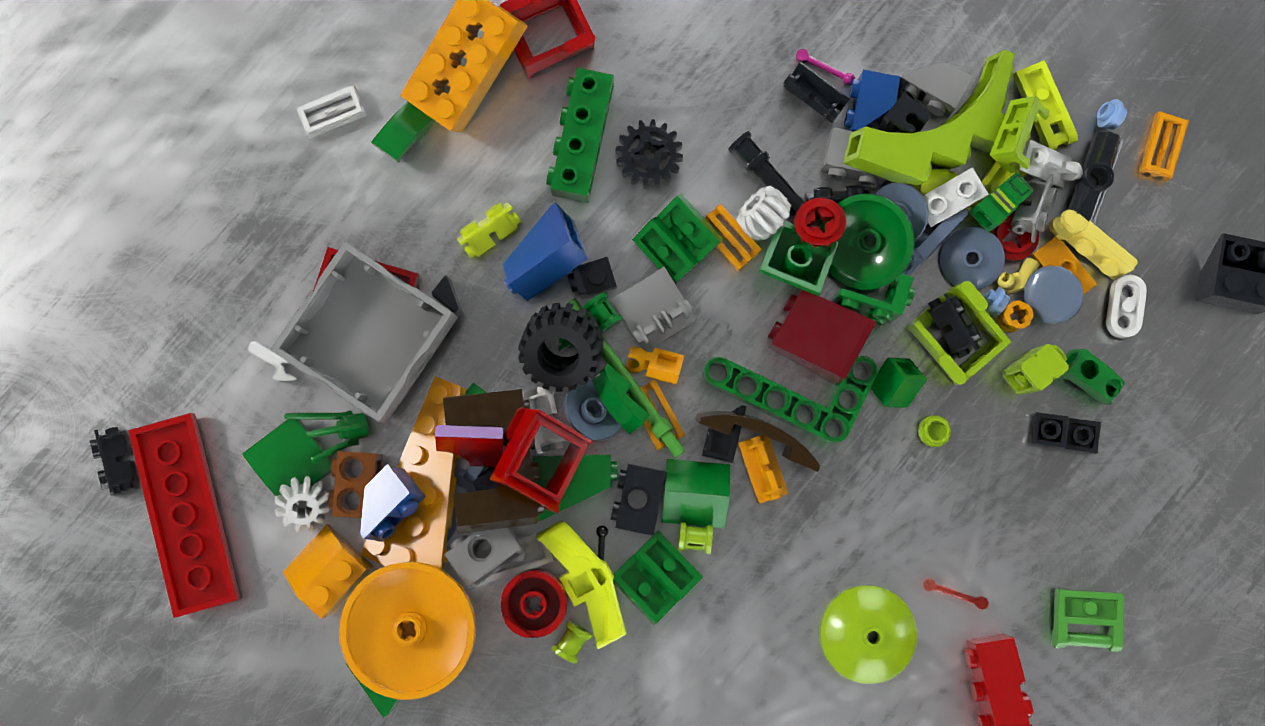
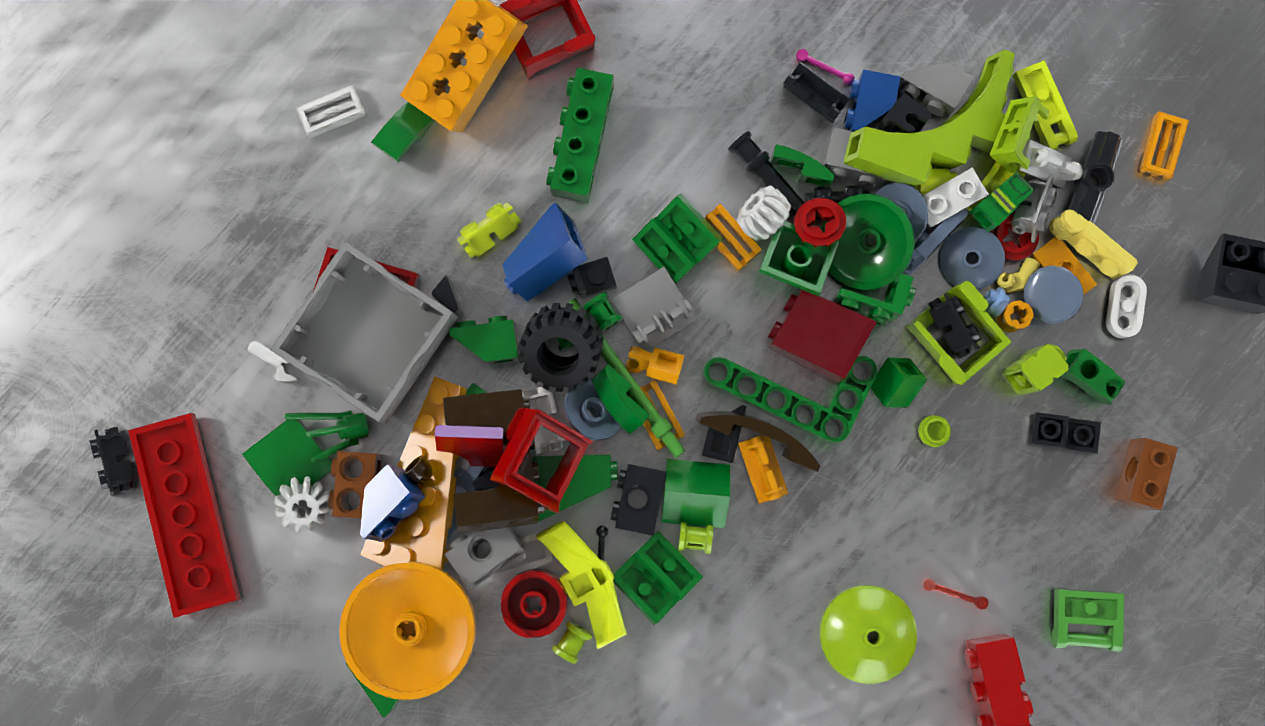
light orange slope [283,524,374,619] -> none
black gear [615,119,683,189] -> none
light blue plate [1097,99,1127,130] -> none
none -> dark brown hinge [403,455,433,484]
none -> green slope [449,316,520,365]
none -> green slope [770,144,834,187]
none -> dark orange brick [1114,438,1178,510]

